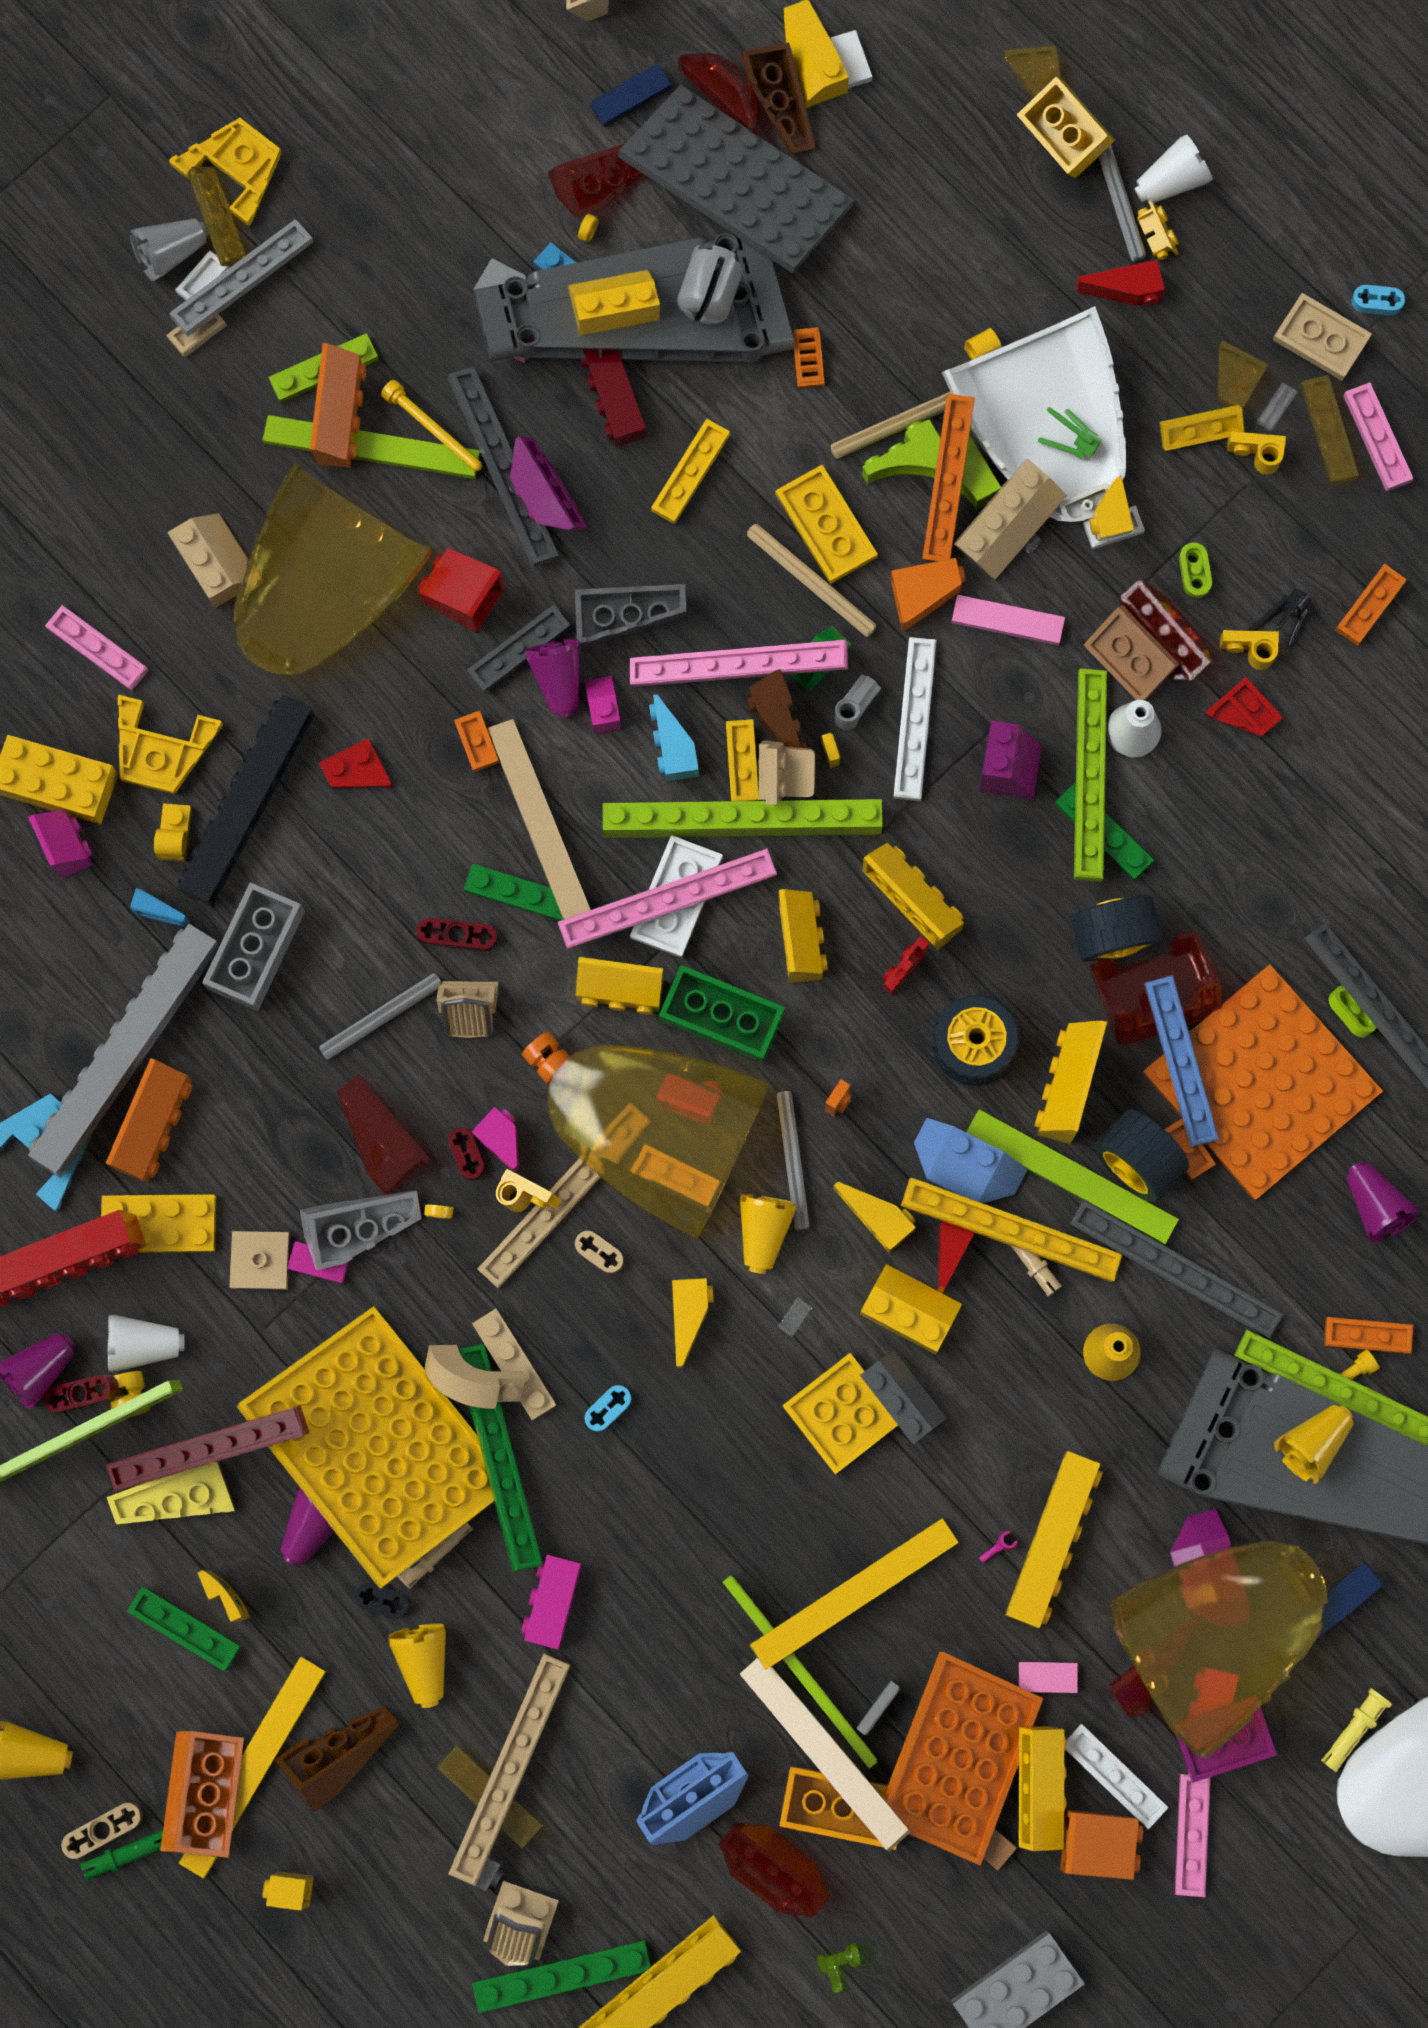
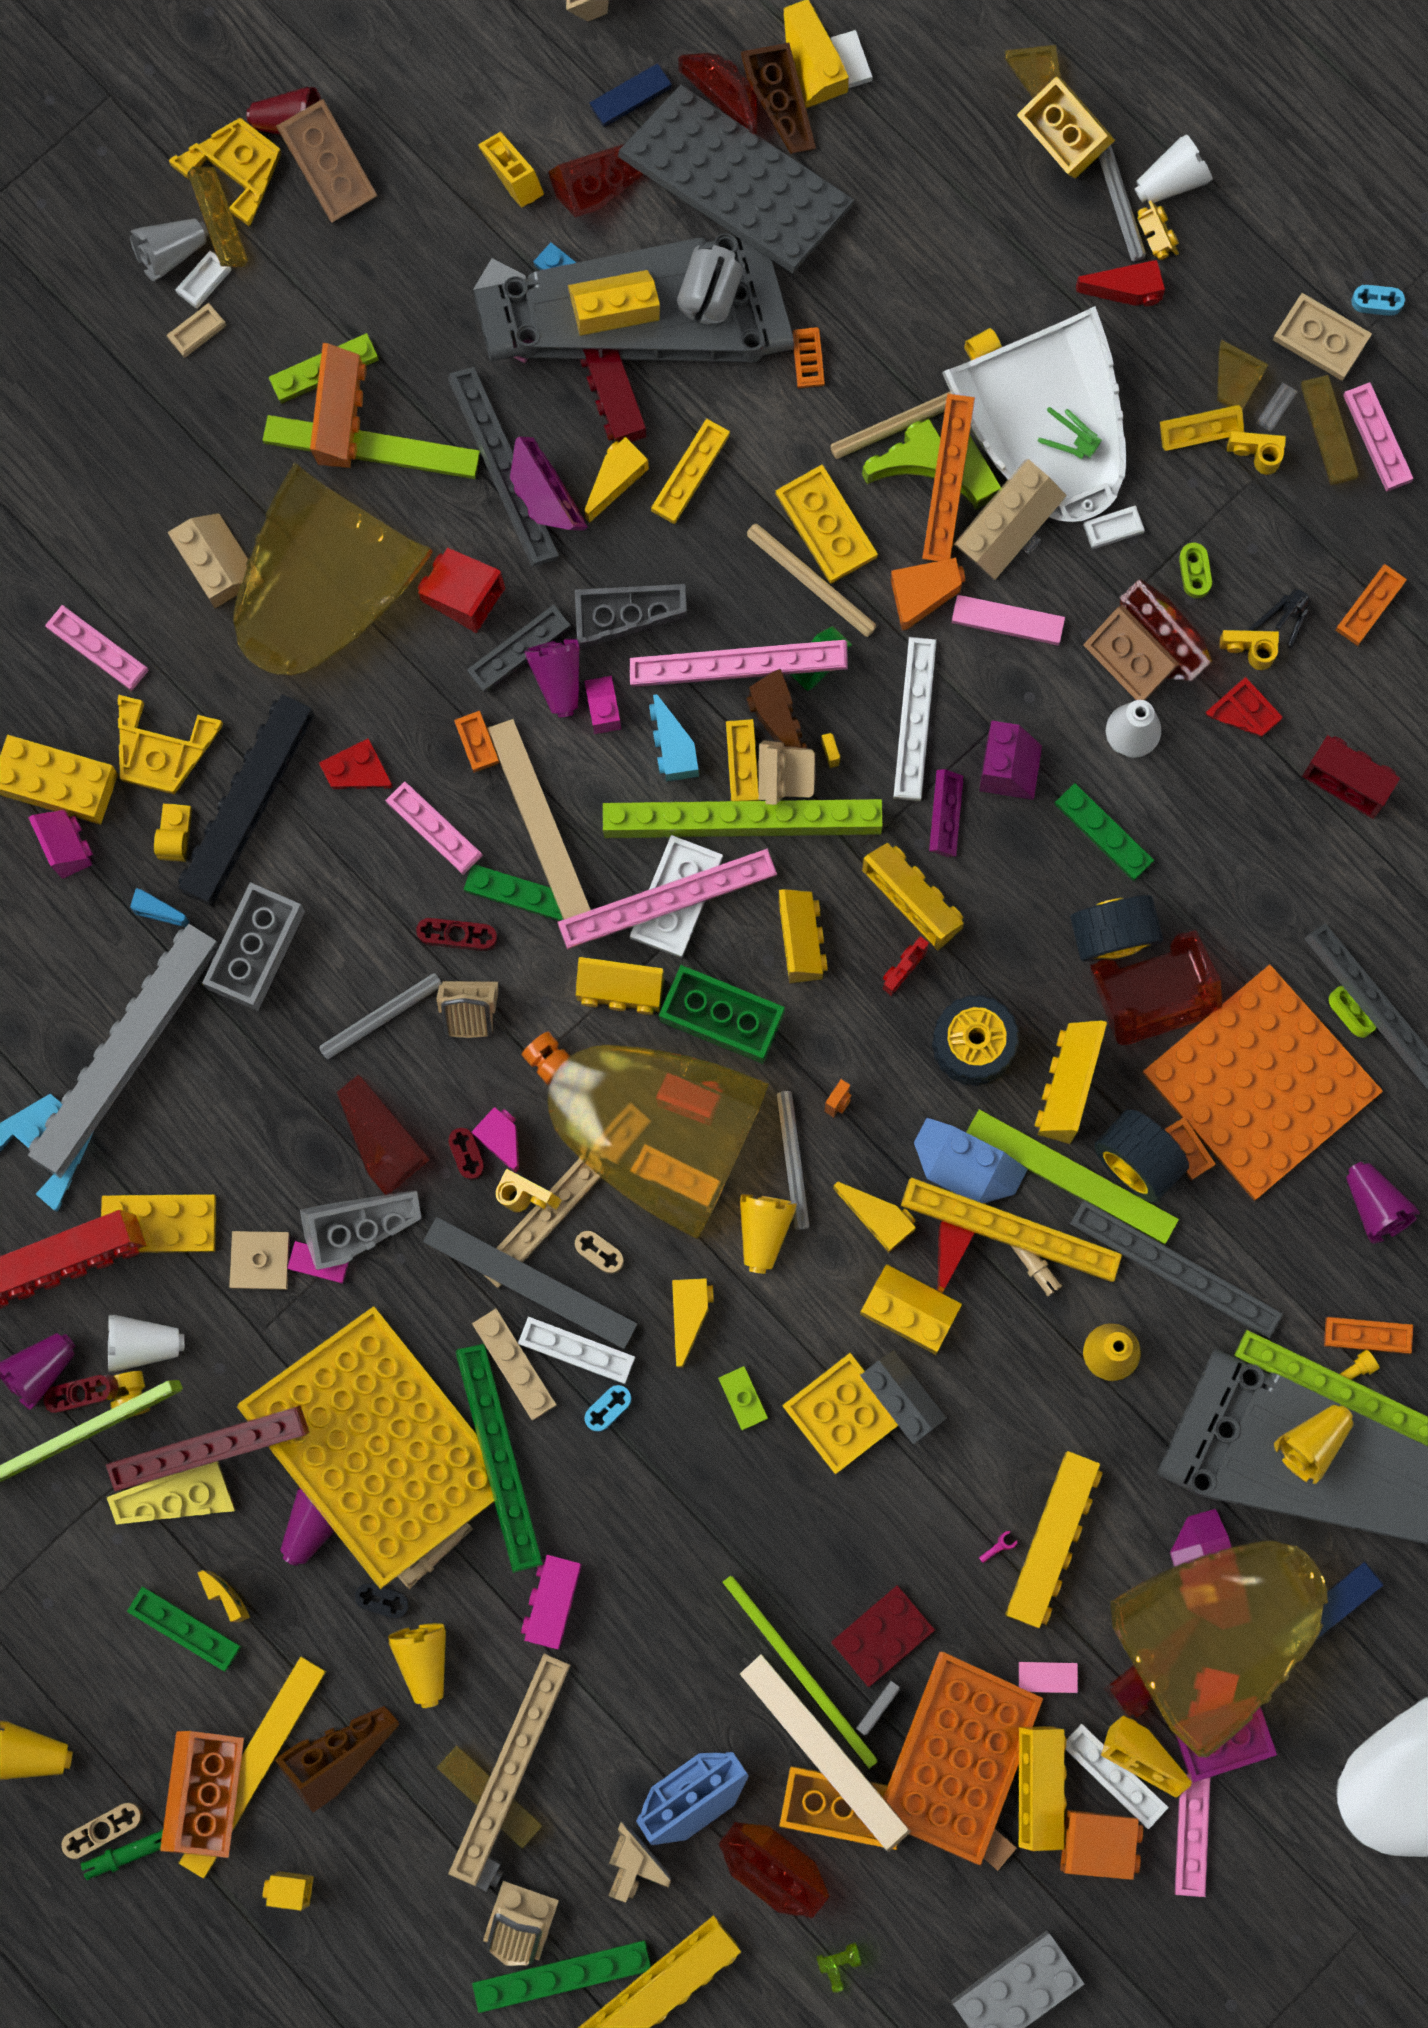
orange slope [106,1058,193,1183] -> none
light grey plate [170,219,313,337] -> none
yellow piece [381,380,482,471] -> none
yellow tile [424,1205,453,1219] -> none
tan arch [425,1345,525,1409] -> none
yellow tile [578,213,598,242] -> none
yellow tile [750,1518,959,1670] -> none
clear piece [778,1297,812,1337] -> none
light grey piece [834,674,881,730] -> none
lime tile [1074,668,1107,882] -> none
yellow slope [1089,476,1134,541] -> none
medium blue tile [1144,975,1219,1147] -> none
light yellow pin [1321,1688,1392,1772] -> none
none -> dark red cone [246,86,321,135]
none -> medium nougat tile [276,99,378,223]
none -> bright pink tile [385,782,483,875]
none -> dark grey tile [423,1217,637,1349]
none -> yellow slope [478,132,544,208]
none -> white plate [518,1317,635,1384]
none -> yellow slope [585,437,649,523]
none -> tan piece [609,1820,671,1903]
none -> lime plate [718,1366,768,1431]
none -> dark red plate [831,1585,935,1687]
none -> magenta plate [929,769,963,857]
none -> yellow slope [1101,1715,1192,1798]
none -> dark red brick [1302,735,1400,820]

